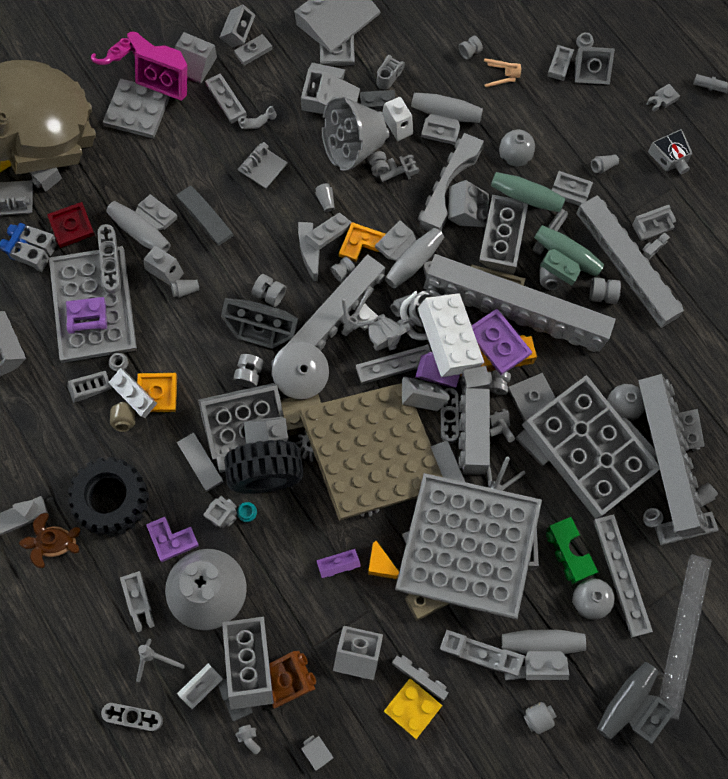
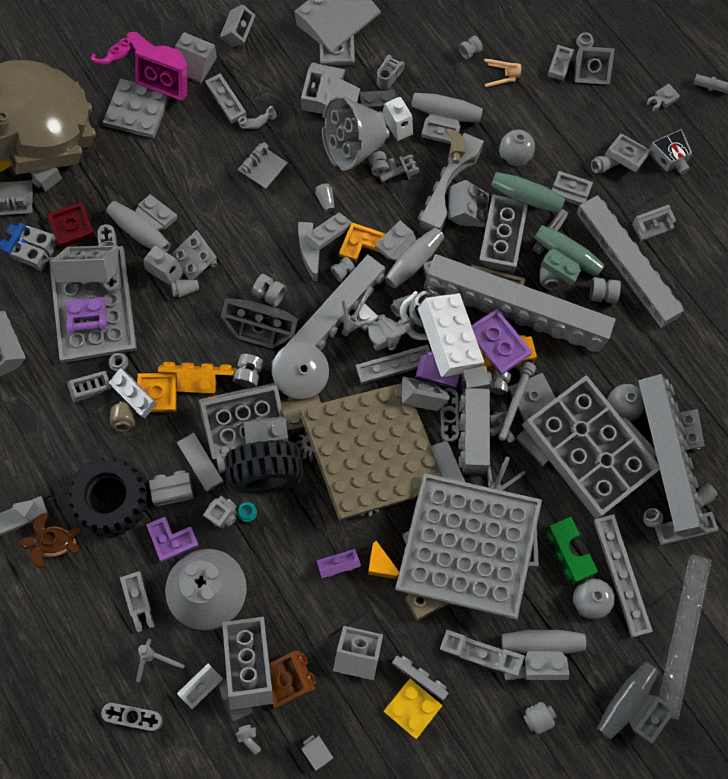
dark grey slope [176,185,234,246] -> none
light grey plate [234,34,272,66] -> none
light grey plate [642,233,670,260] -> none
none -> light grey slope [51,246,119,284]
none -> light grey brick [149,471,194,507]
none -> light orange bracket [158,362,237,393]
none -> light grey hinge [171,230,217,280]
none -> dark tan bar [445,128,466,164]
none -> light grey piece [498,362,536,441]
none -> light grey tile [605,133,651,172]

